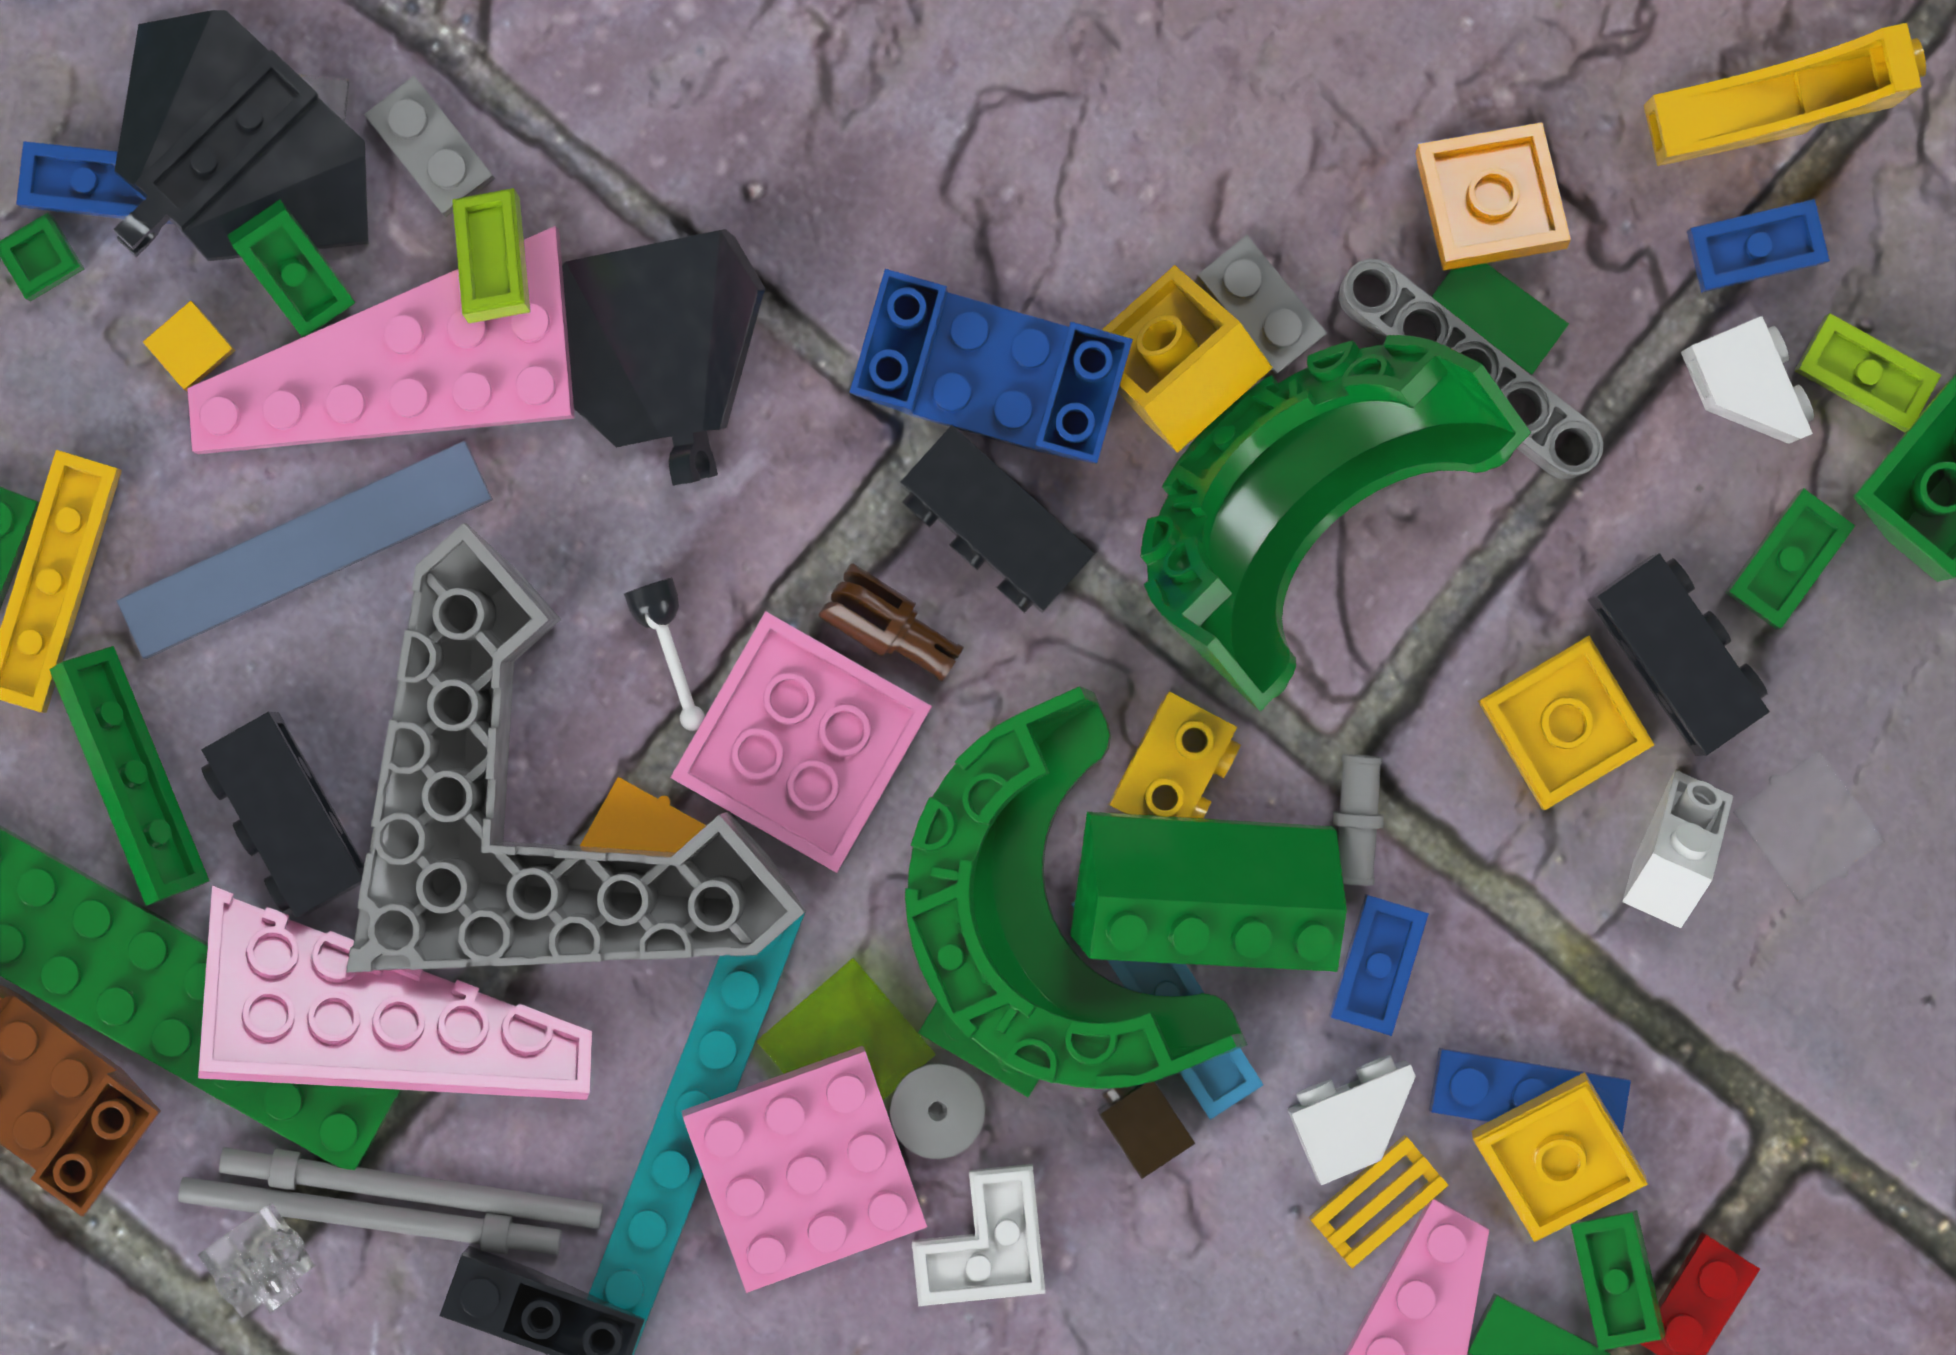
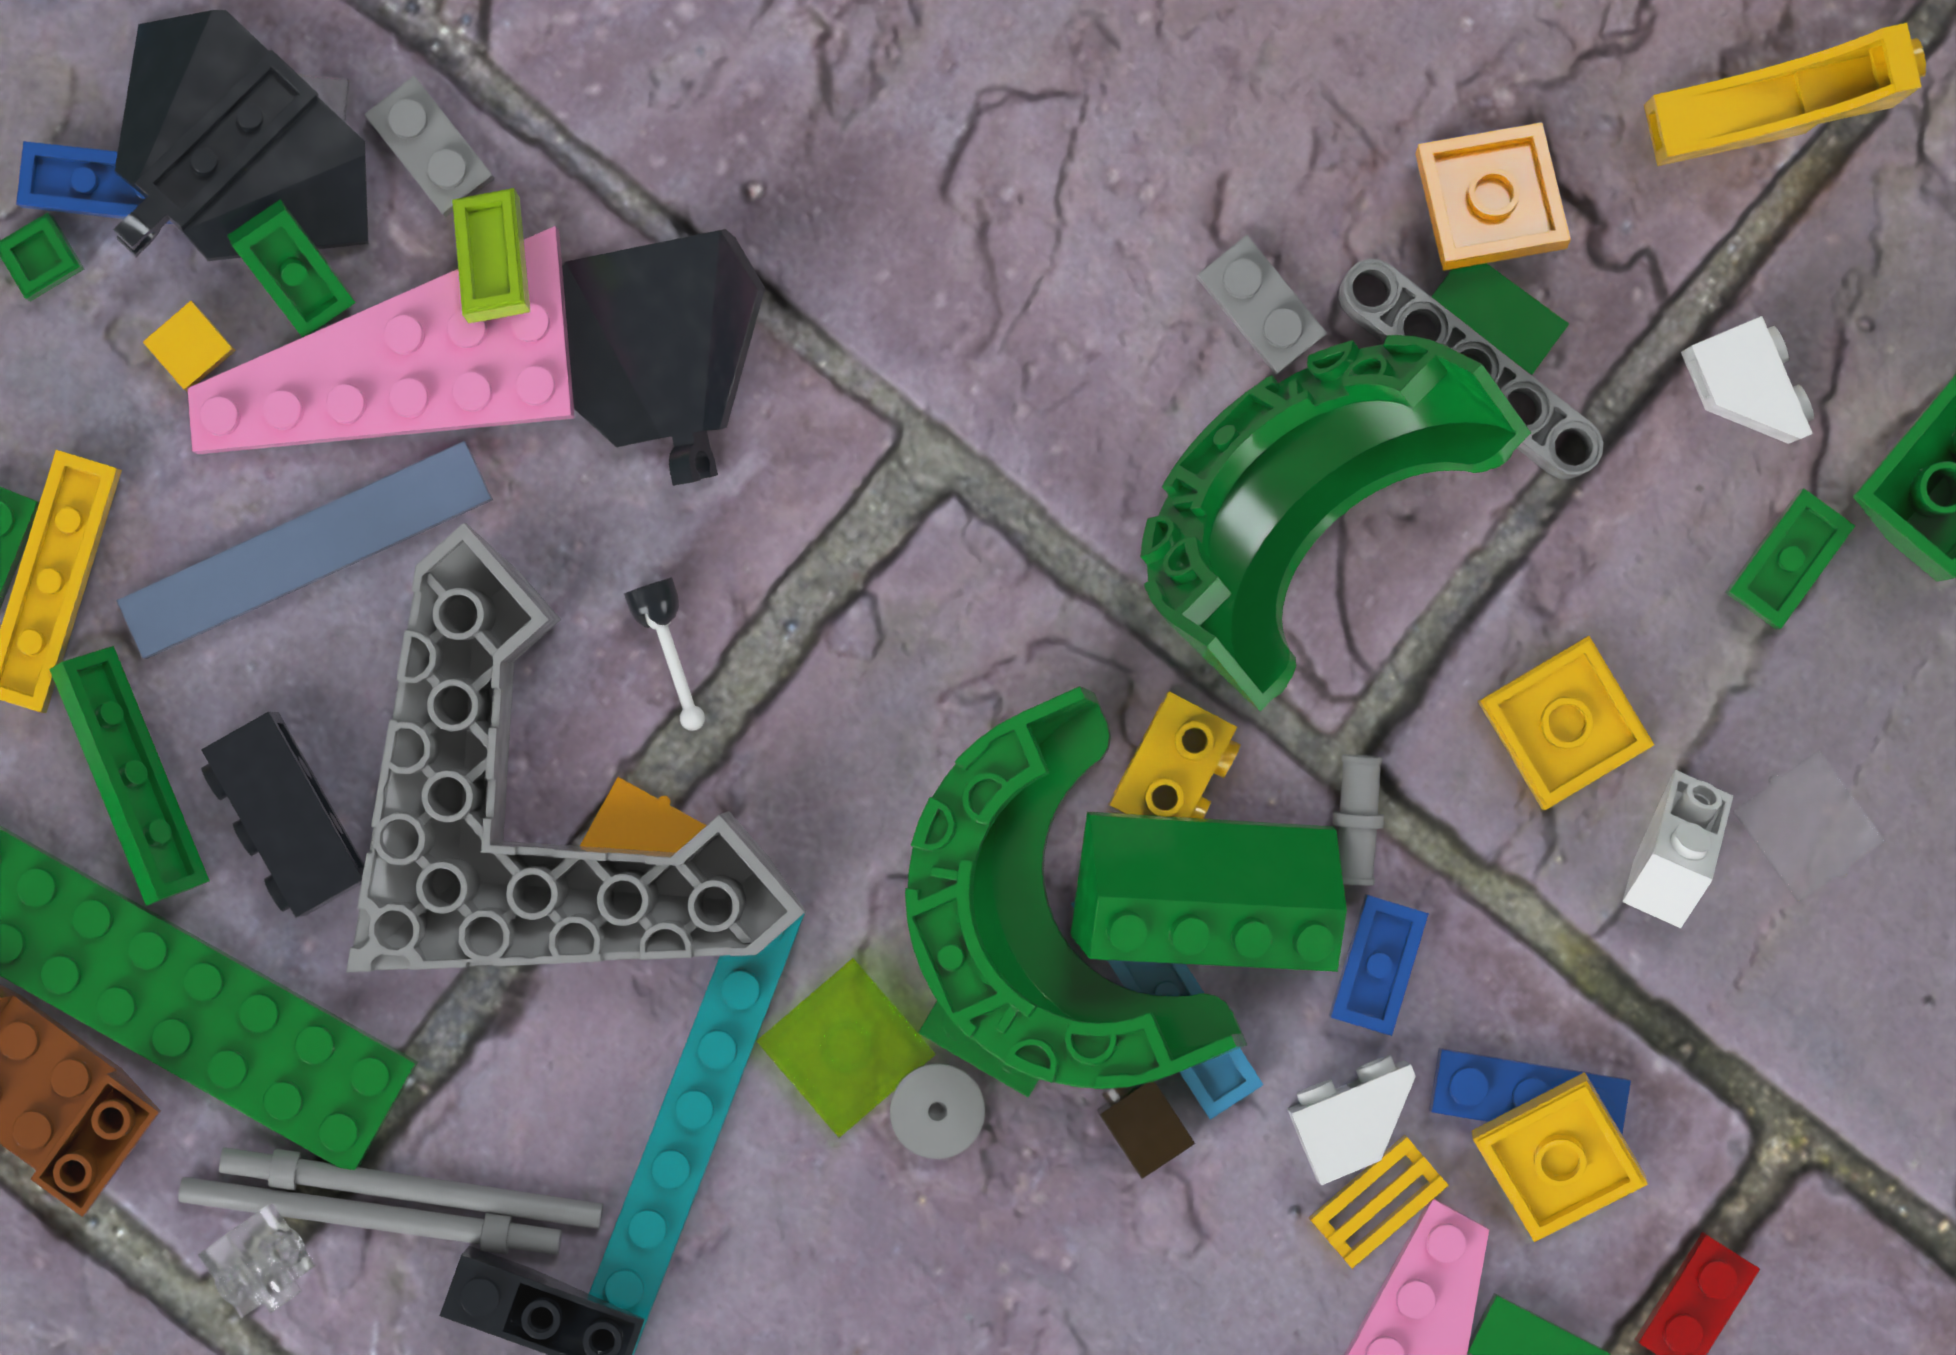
bright pink wing [198,886,592,1100] -> none
bright pink plate [670,611,932,873] -> none
bright pink plate [681,1046,927,1293] -> none
reddish brown arm [819,563,964,682] -> none
blue slope [849,269,1133,464] -> none
black brick [900,425,1095,613] -> none
white tile [912,1164,1045,1306] -> none
yellow slope [1102,265,1273,453] -> none
green plate [1570,1210,1665,1351] -> none
black brick [1587,553,1770,756] -> none
blue plate [1687,199,1830,293] -> none
lime plate [1794,313,1941,433] -> none

